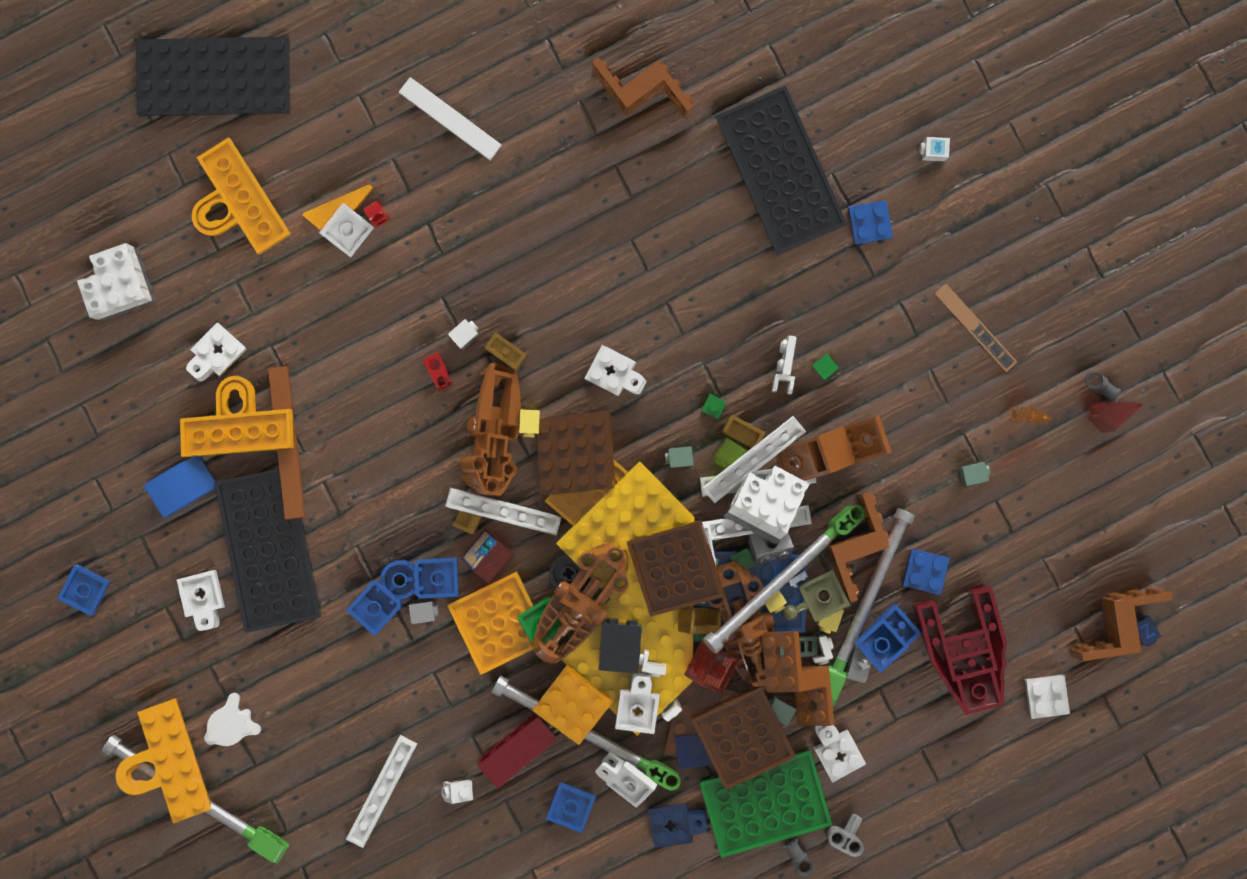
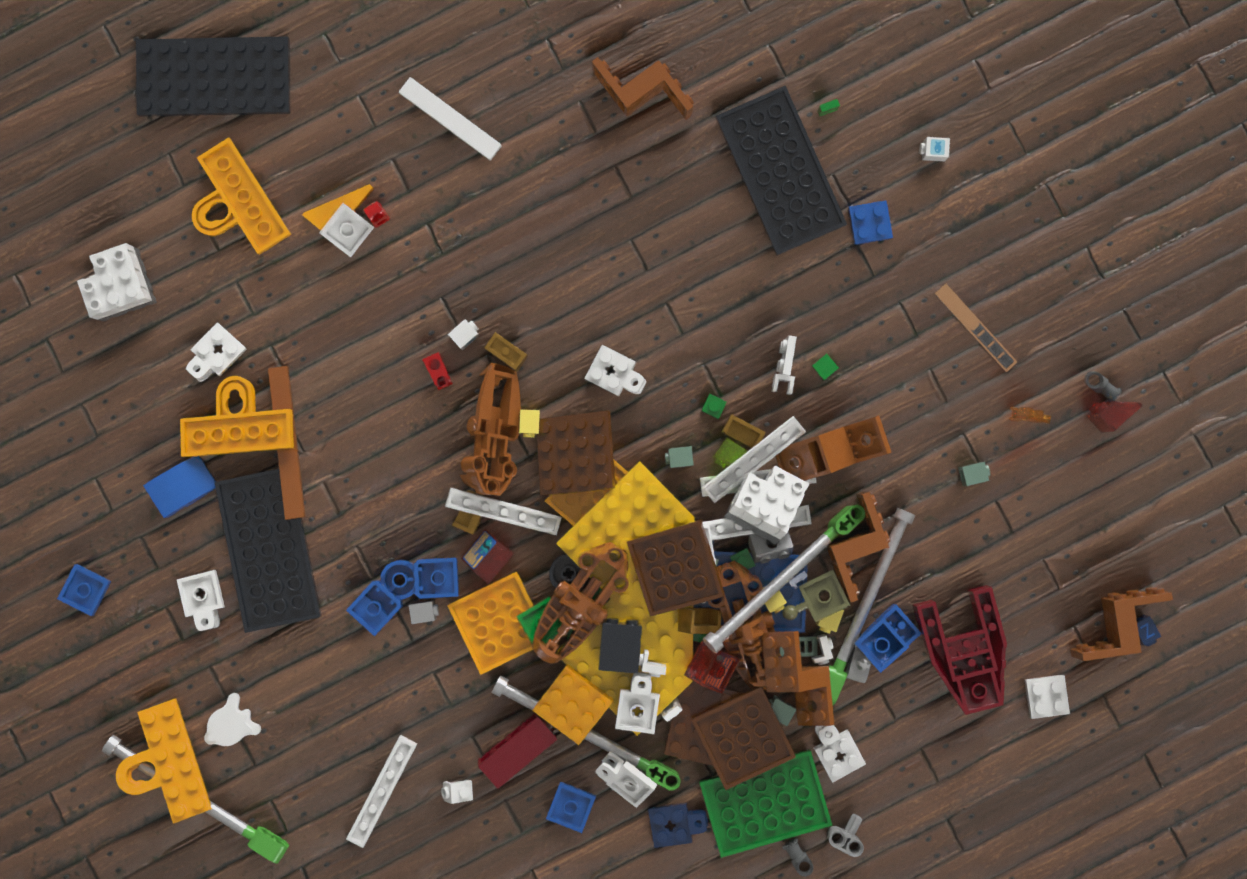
clear blue piece [675,734,713,770] -> none
blue plate [902,548,950,595] -> none
none -> green tile [817,99,840,117]

